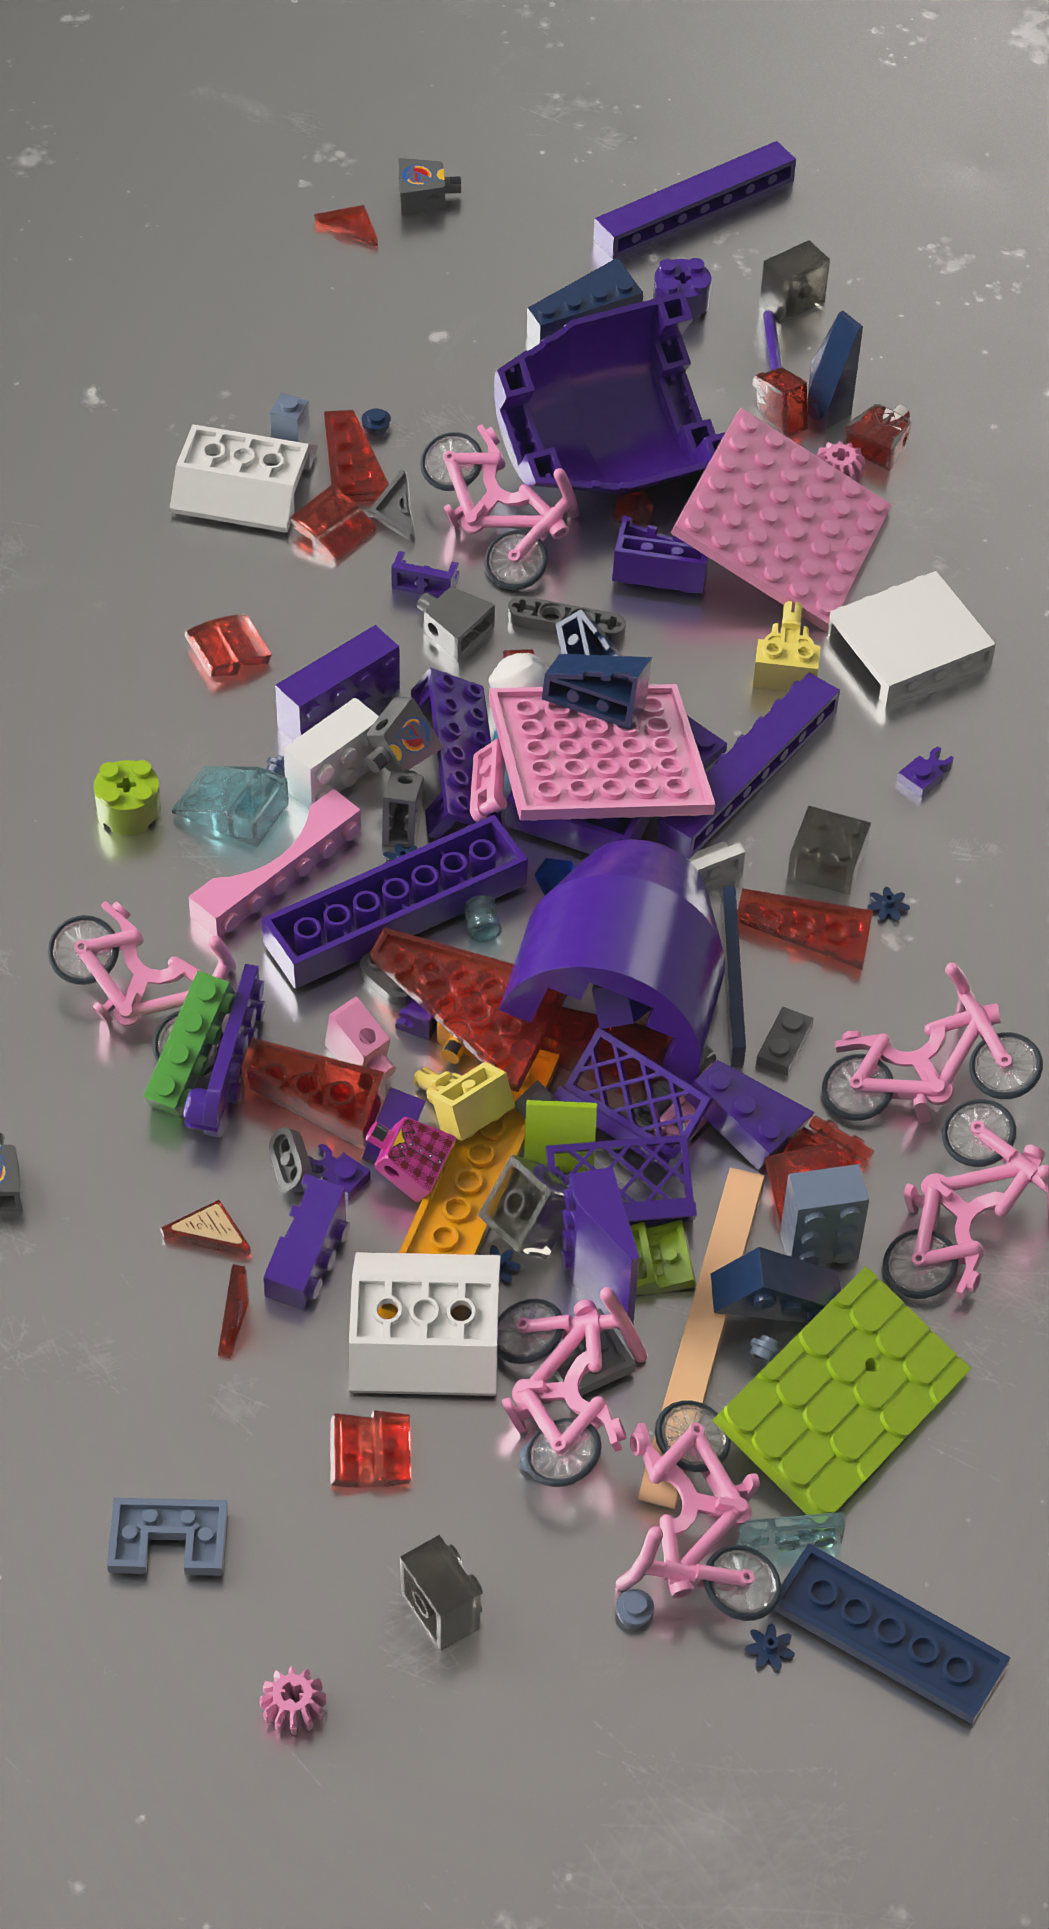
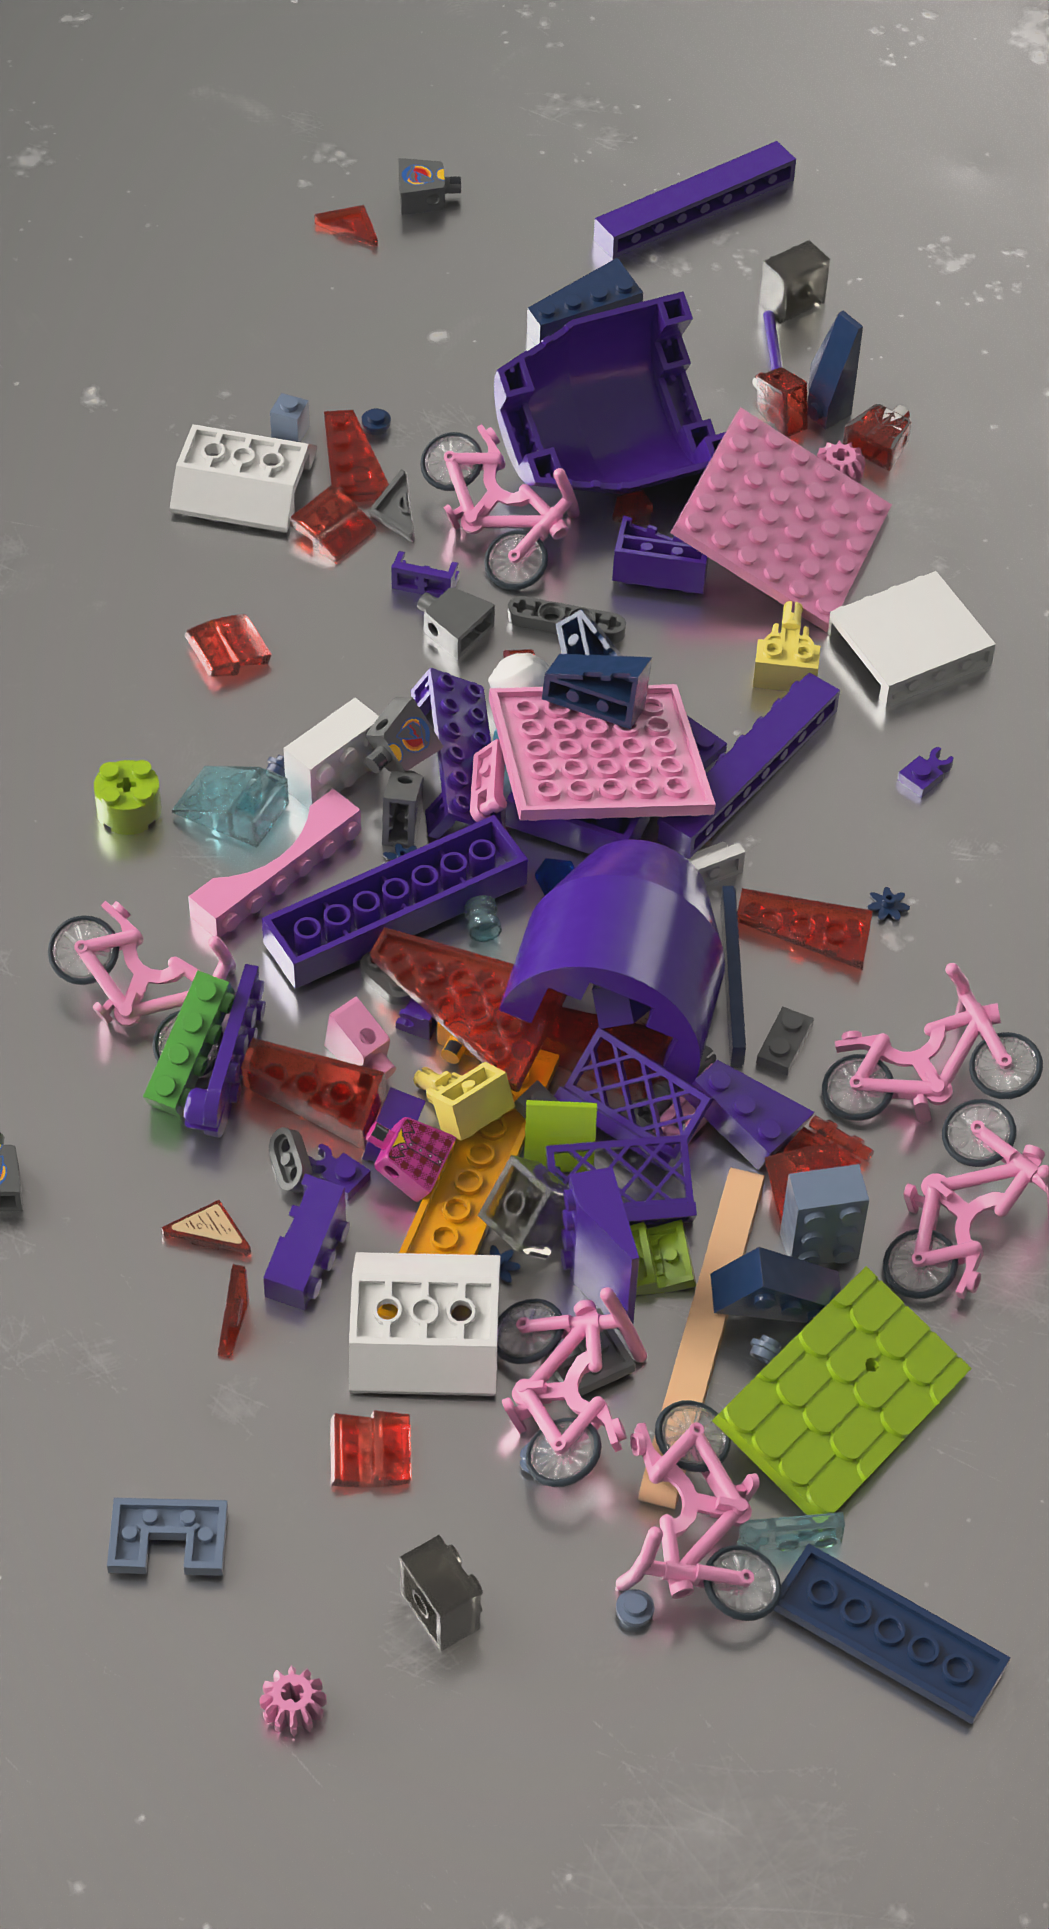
dark purple brick [275,625,400,741] -> none
dark purple brick [653,258,712,323] -> none
dark blue plant [744,1623,795,1671] -> none
clear smoke brick [787,805,871,895] -> none

